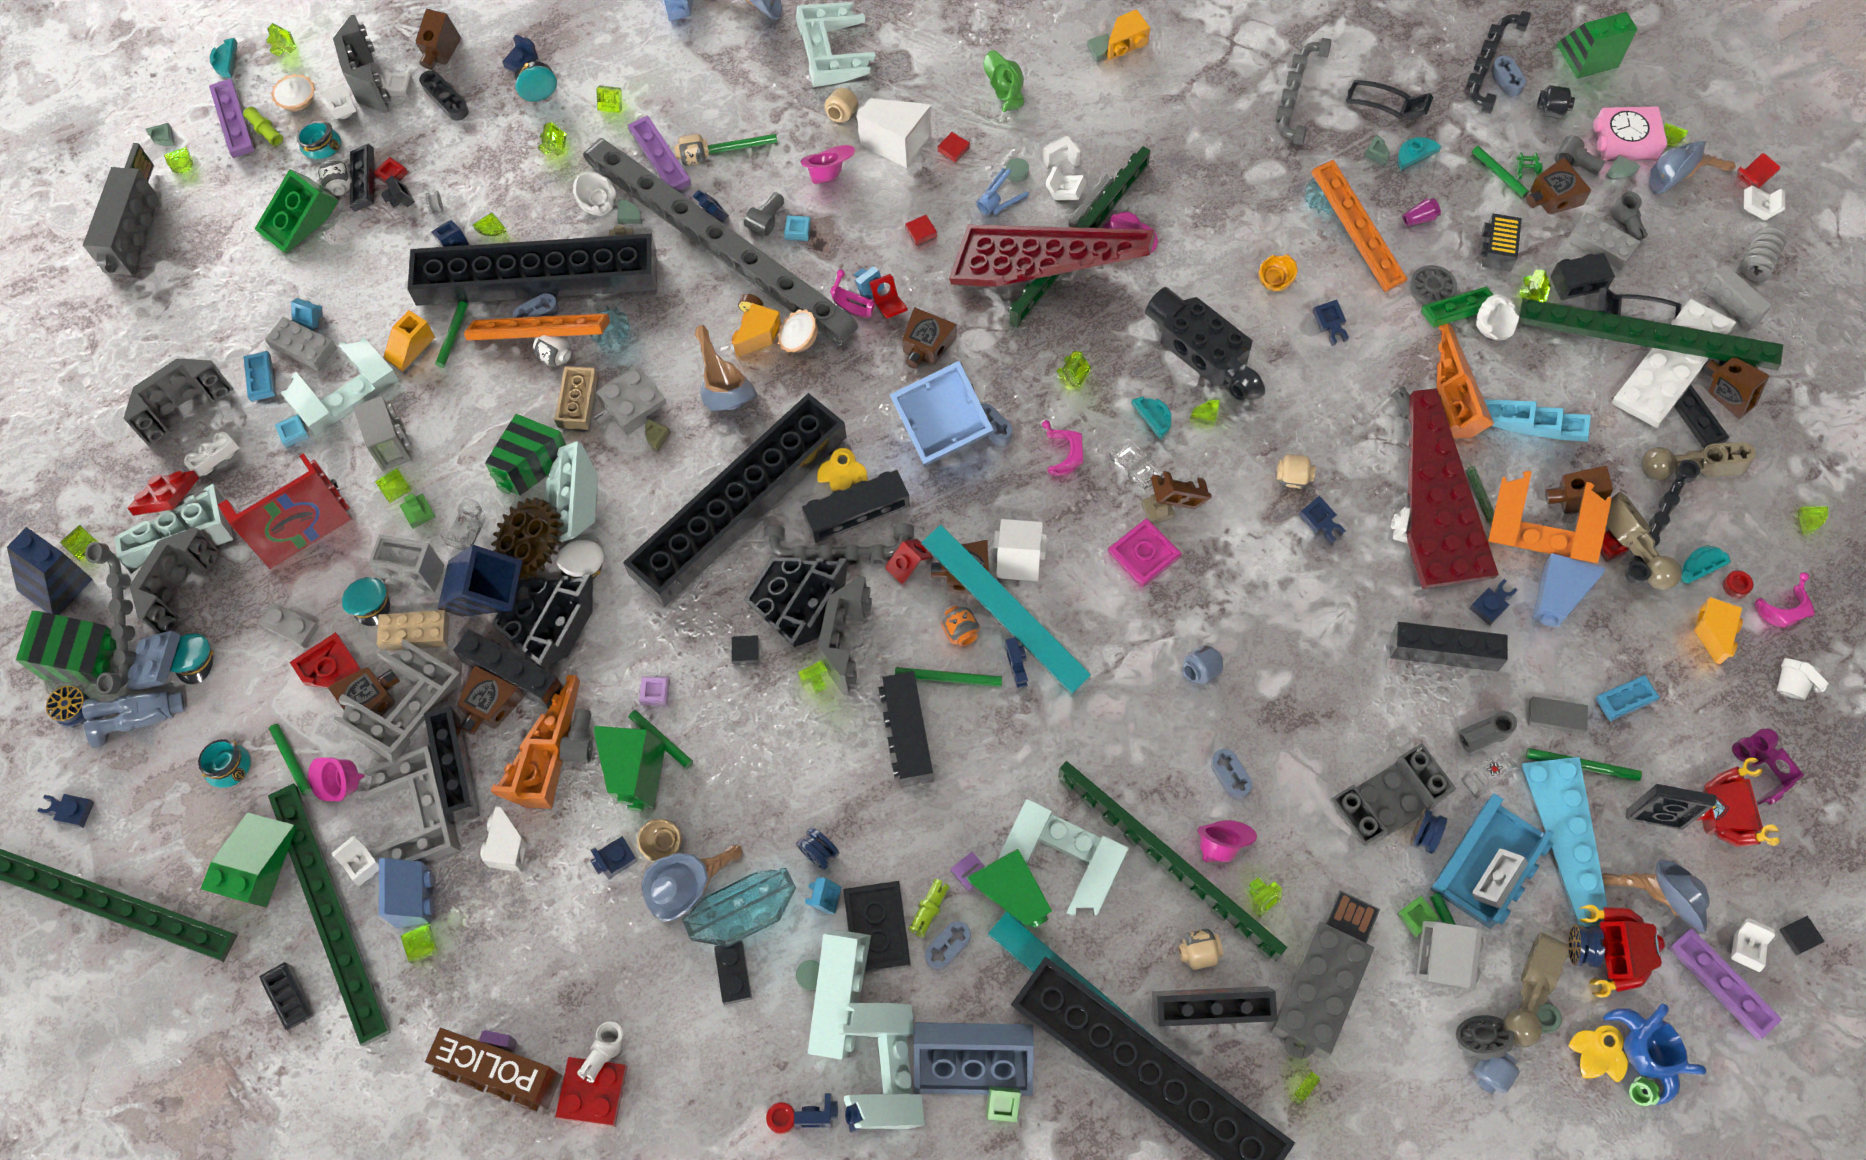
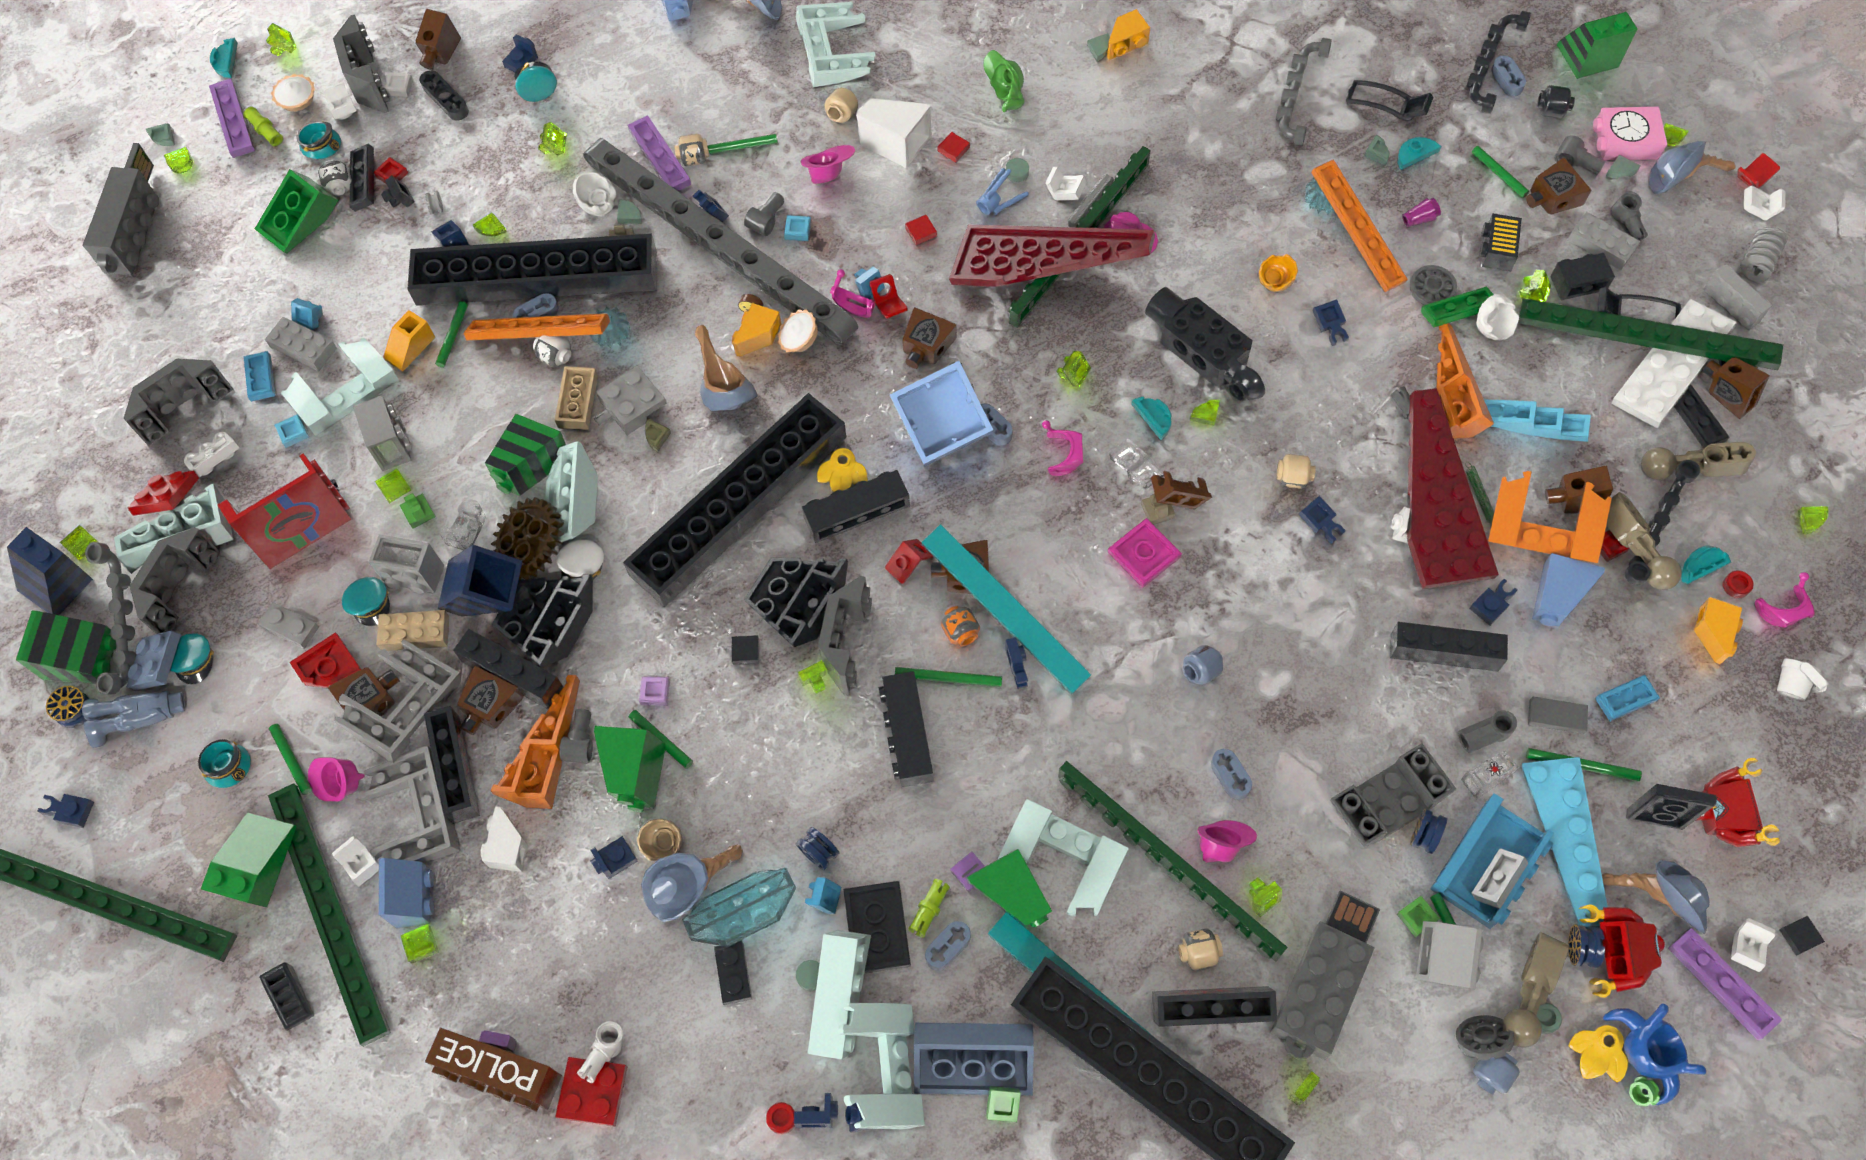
clear neon green tile [596,85,622,113] -> none
dark grey bar [764,523,914,565] -> none
white plate [993,519,1047,581] -> none
white bracket [1043,136,1081,169] -> none
green piece [1516,152,1543,180] -> none
magenta piece [1732,728,1804,805] -> none

